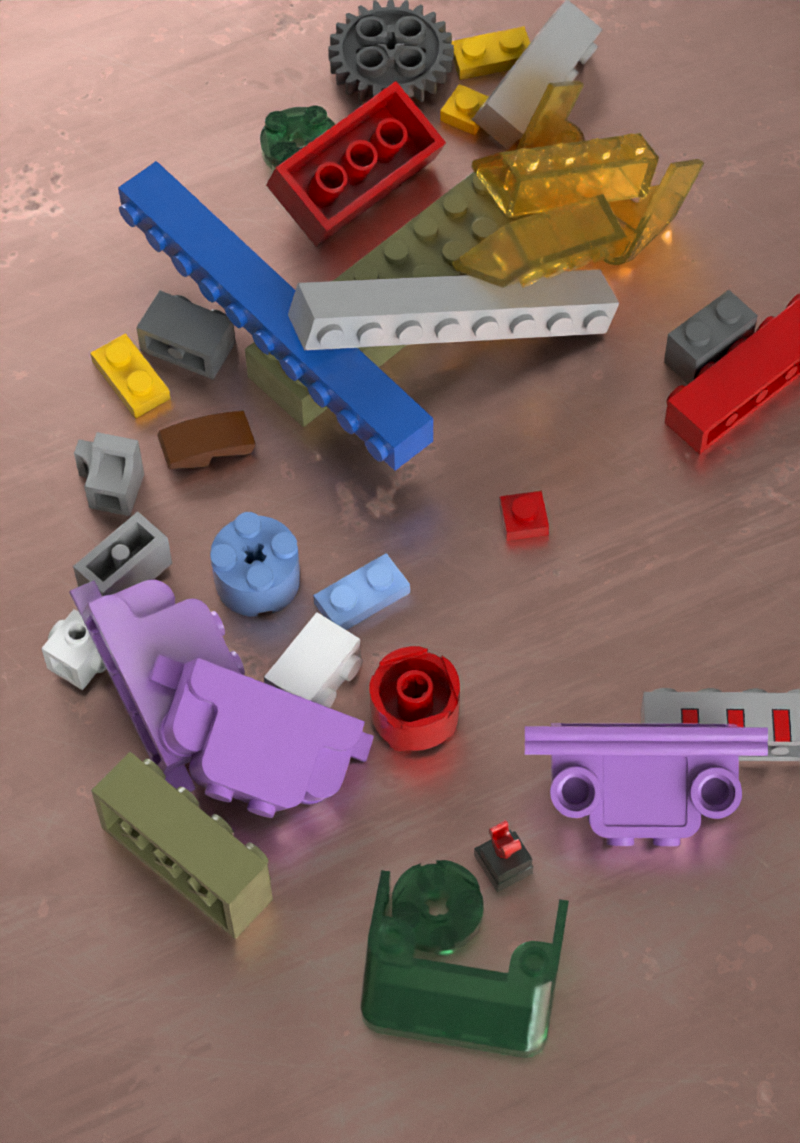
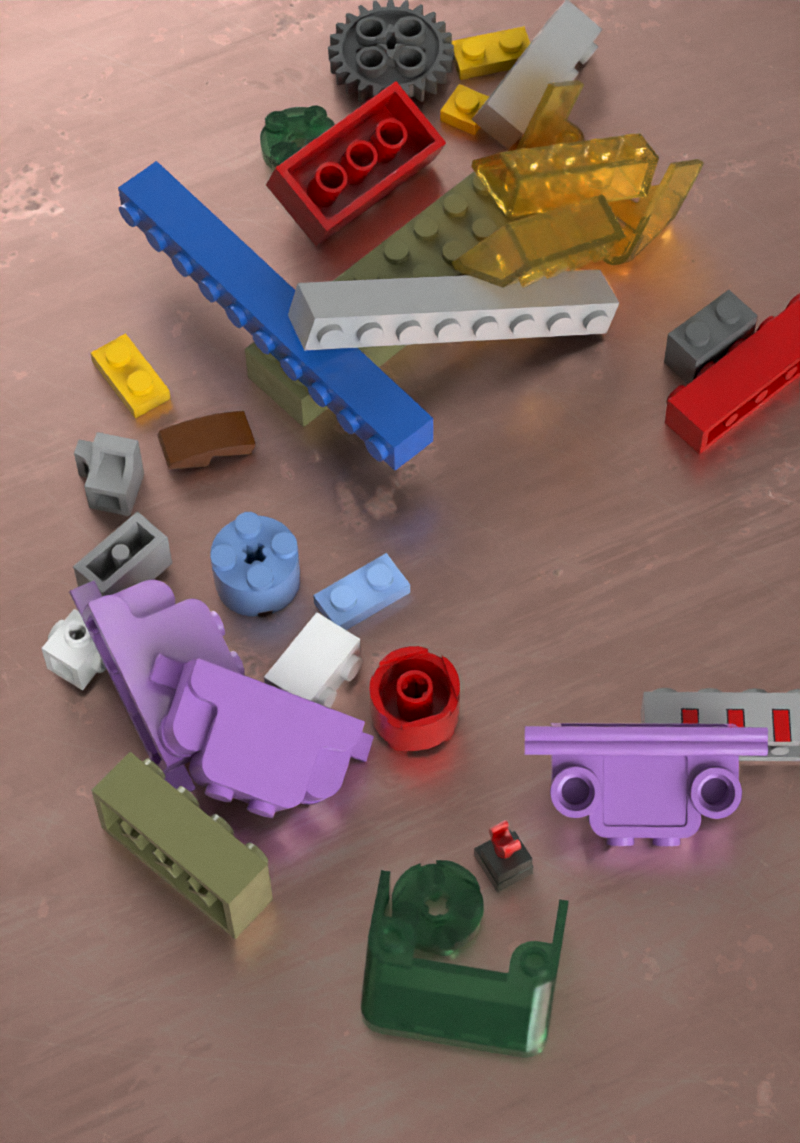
dark grey brick [136,290,236,379] -> none
red plate [499,490,549,541] -> none

